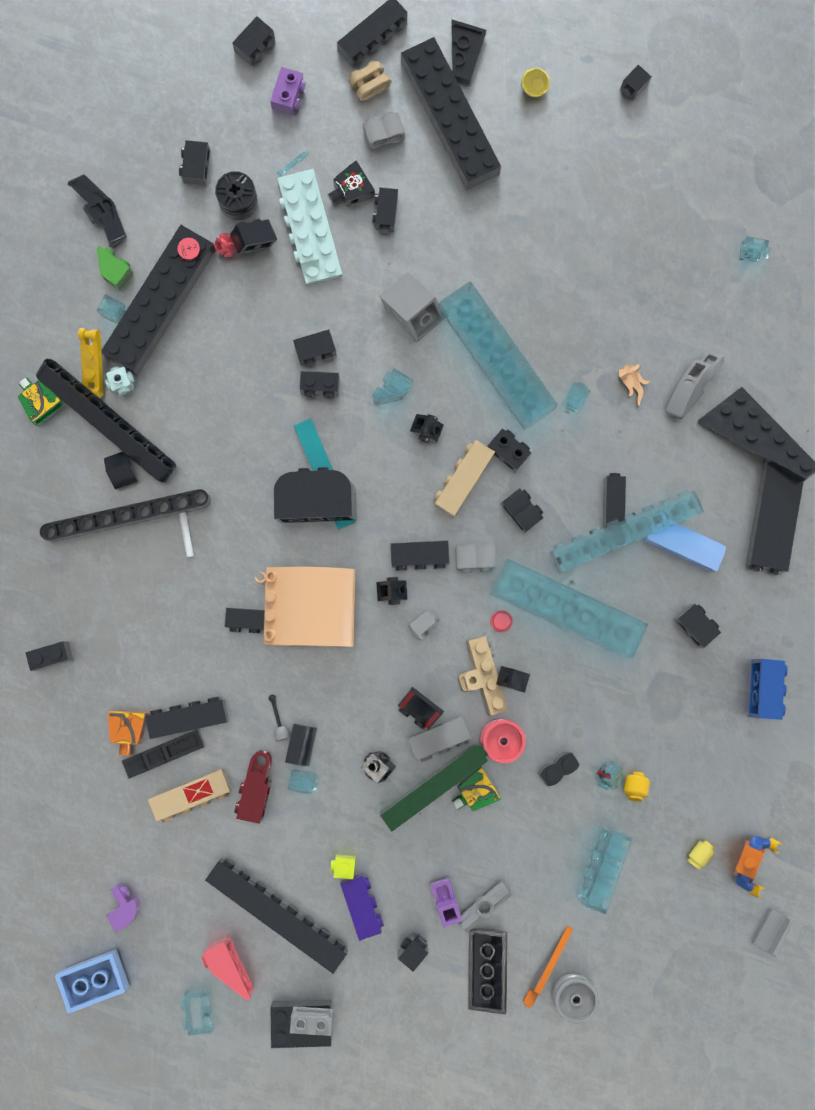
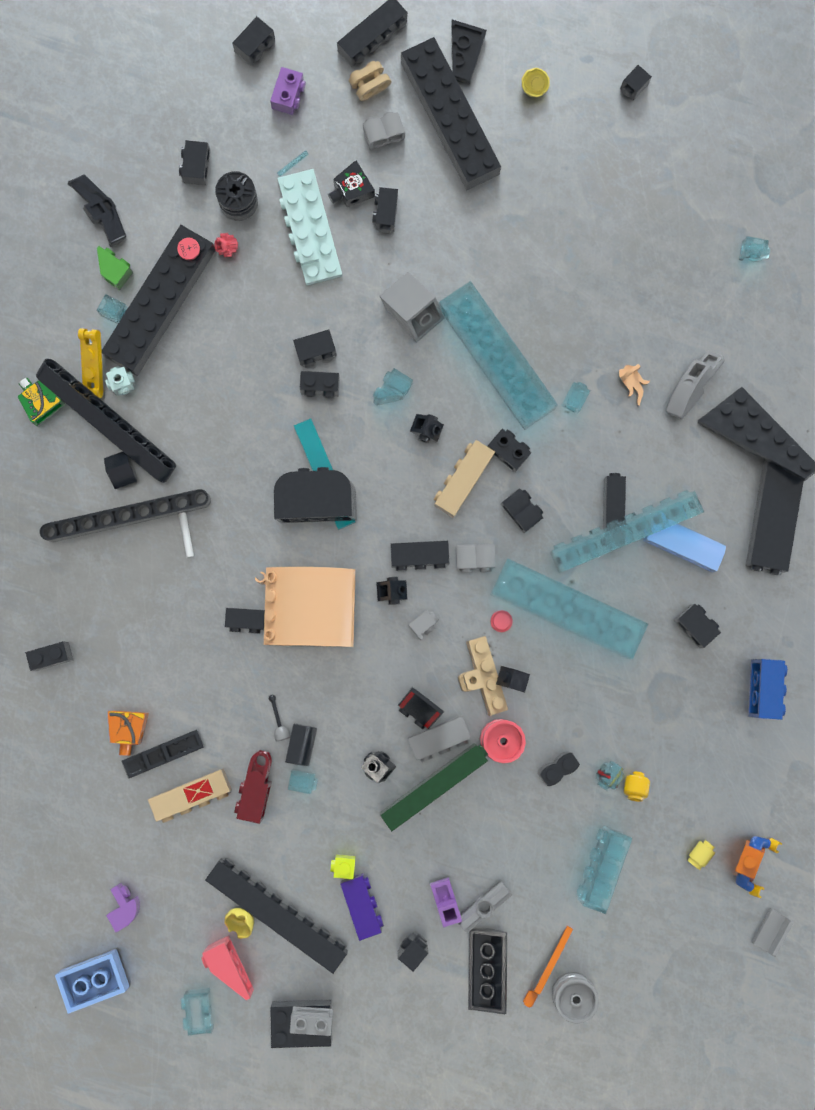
black brick [145,696,229,739] -> none
black brick [230,219,277,254] -> none
torso [452,767,501,812] -> none
none -> light yellow hair [224,908,254,939]

